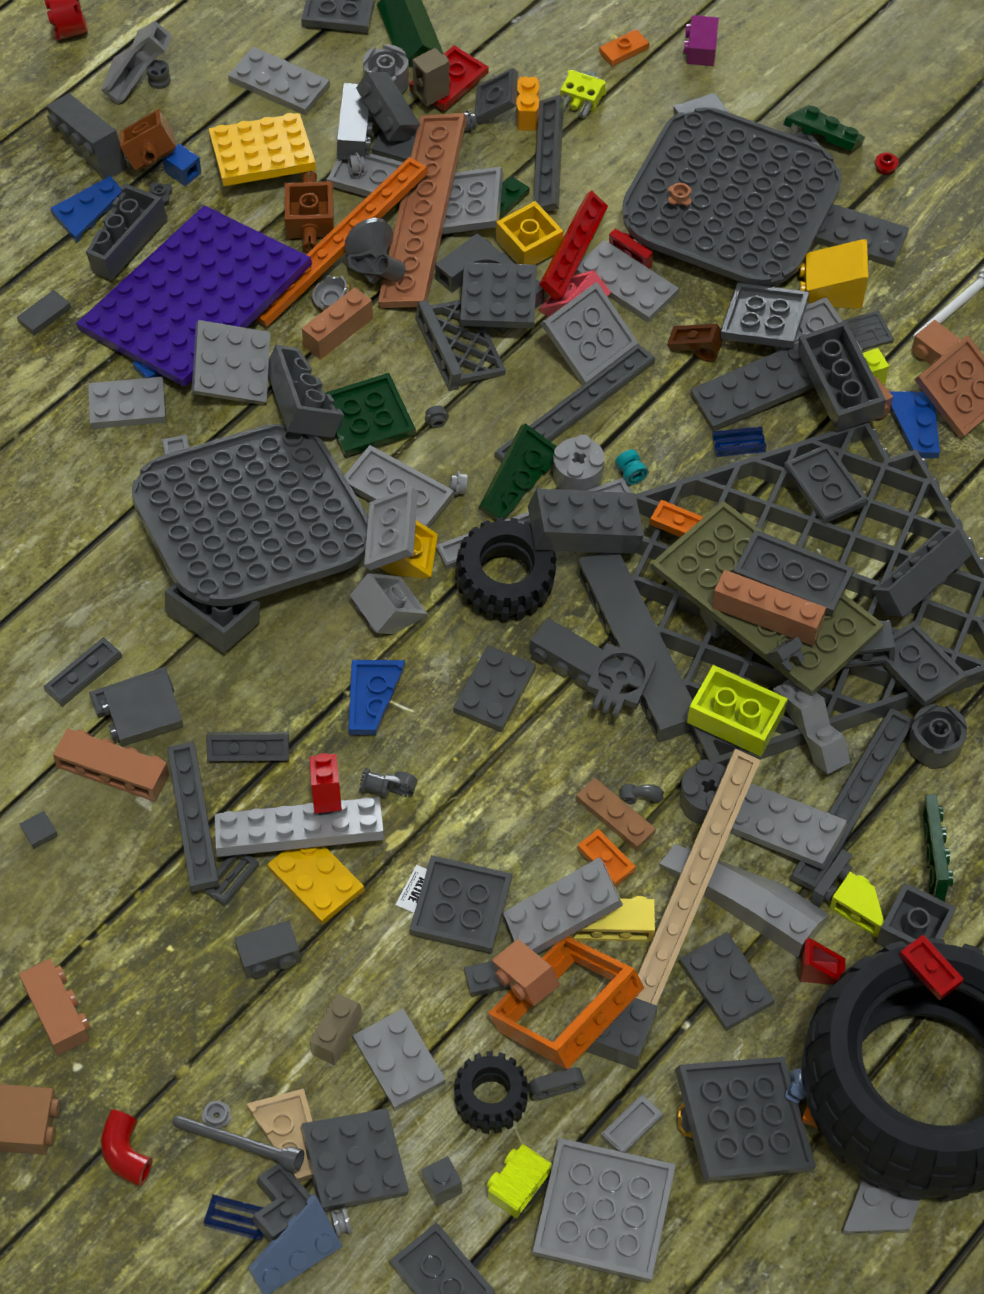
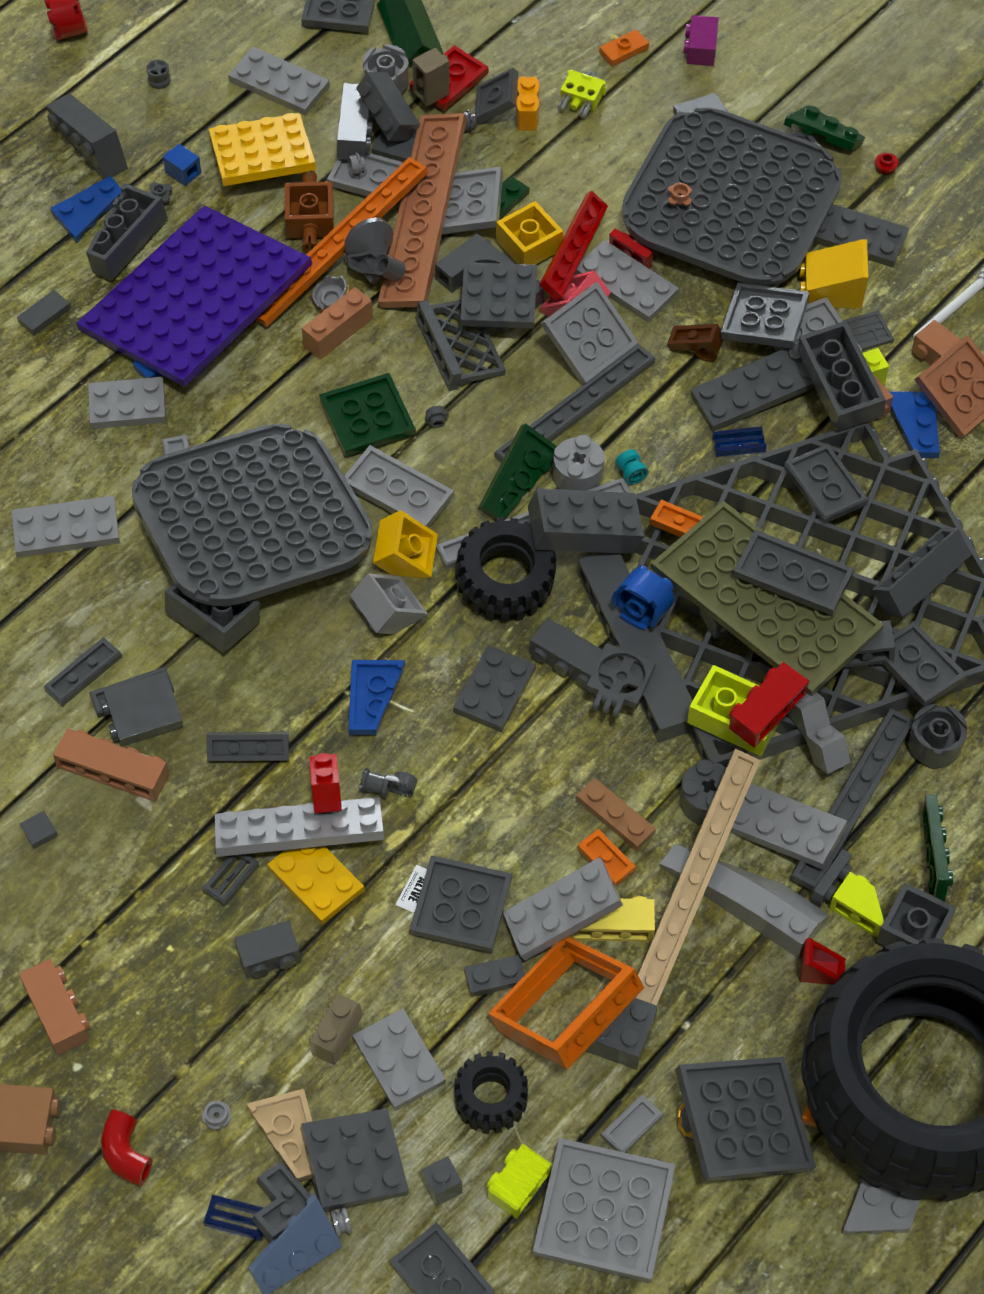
light grey arch [101,21,172,104] -> none
dark orange brick [119,109,176,170] -> none
dark grey plate [167,741,220,892] -> none
dark grey piece [172,1116,304,1173] -> none
light grey plate [191,320,270,405] -> none
dark grey wedge [268,345,344,438] -> none
light grey plate [364,486,418,570] -> none
light grey plate [449,471,467,496] -> none
nougat brick [492,939,560,1006] -> none
dark grey beam [528,1067,585,1100] -> none
dark grey plate [534,95,564,212] -> none
dark grey arm [620,784,664,805] -> none
dark grey plate [679,932,775,1031] -> none
nougat brick [712,570,826,646] -> none
dark grey tile [766,637,804,671] -> none
sand blue arm [785,1069,807,1104] -> none
red plate [899,935,964,1001] -> none
none -> light grey plate [12,496,120,558]
none -> blue brick [612,565,674,630]
none -> red brick [729,662,809,748]

